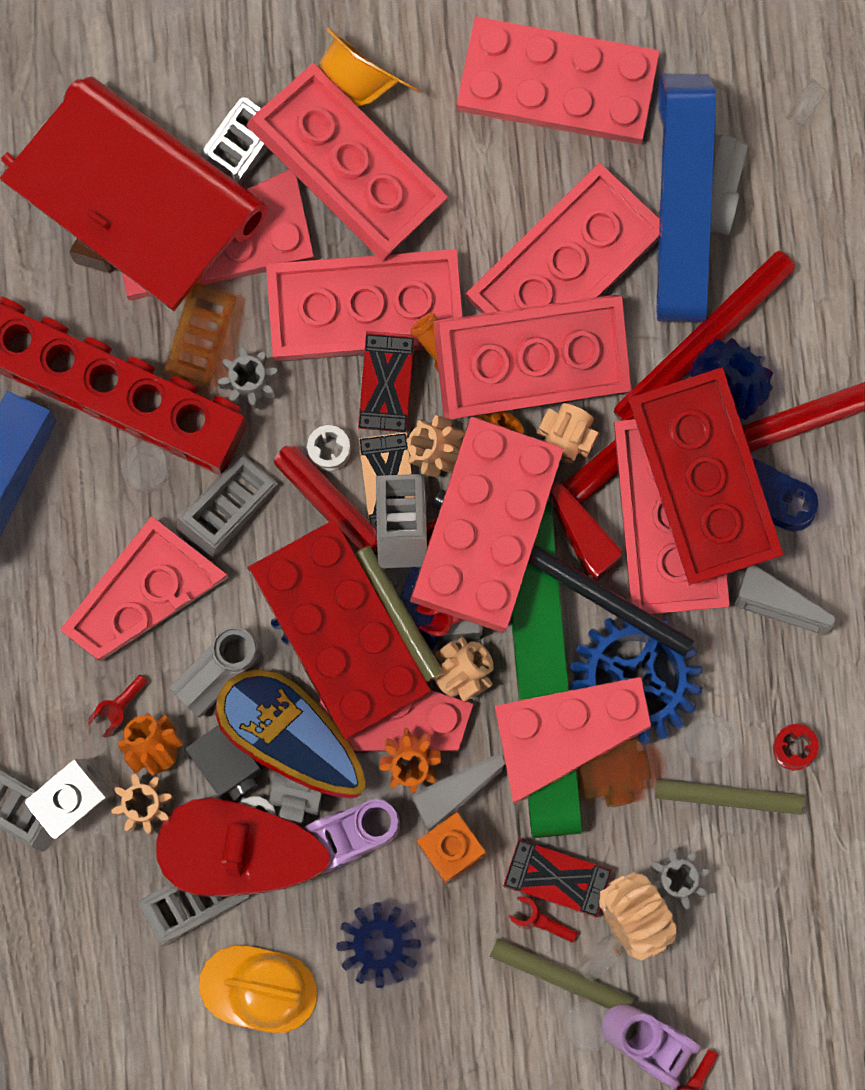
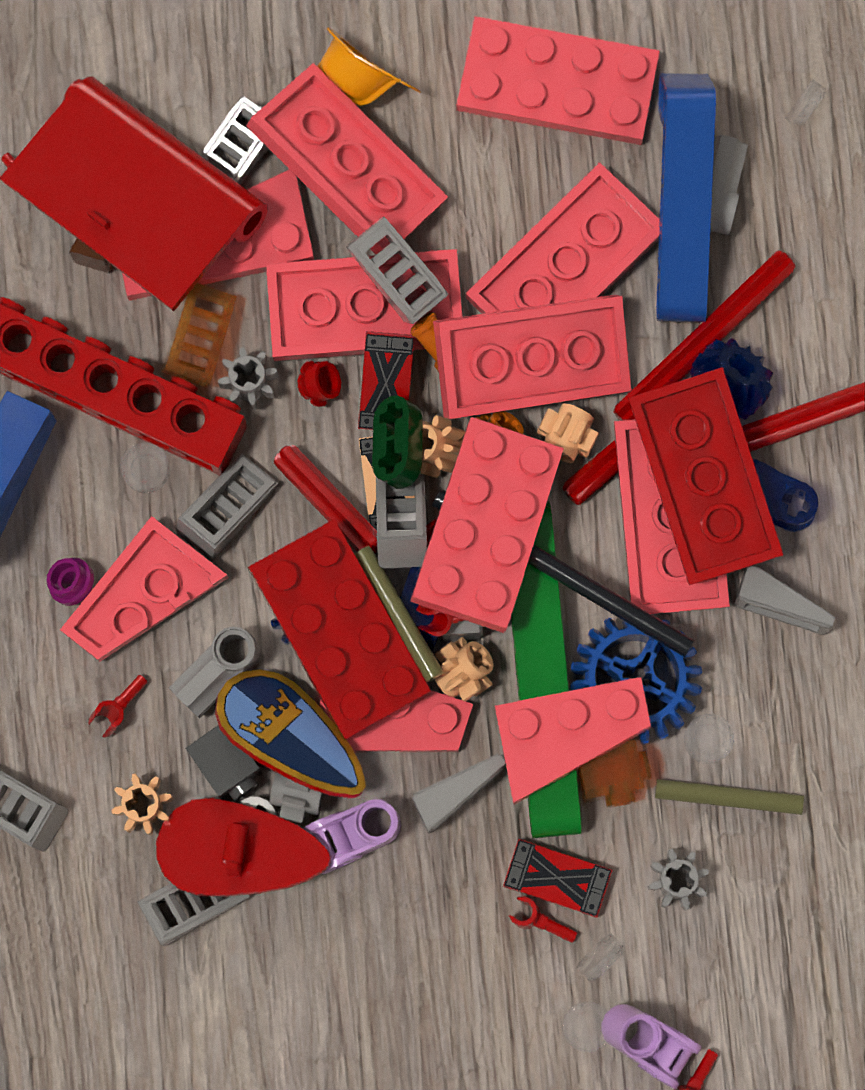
bracket [25,759,117,838] -> none
orange gear [117,713,183,775] -> none
light orange piece [199,945,317,1033] -> none
white bush [307,425,351,472] -> none
clear blue gear [336,903,421,988] -> none
orange gear [379,728,441,793] -> none
orange brick [416,812,486,885] -> none
olive bar [490,938,634,1009] -> none
red slope [549,482,622,582] -> none
light nougat gear [599,872,676,961] -> none
red bush [773,724,819,771] -> none
none -> magenta plate [46,558,94,606]
none -> red plate [297,360,341,407]
none -> light grey slope [346,217,448,324]
none -> dark green beam [372,395,423,489]

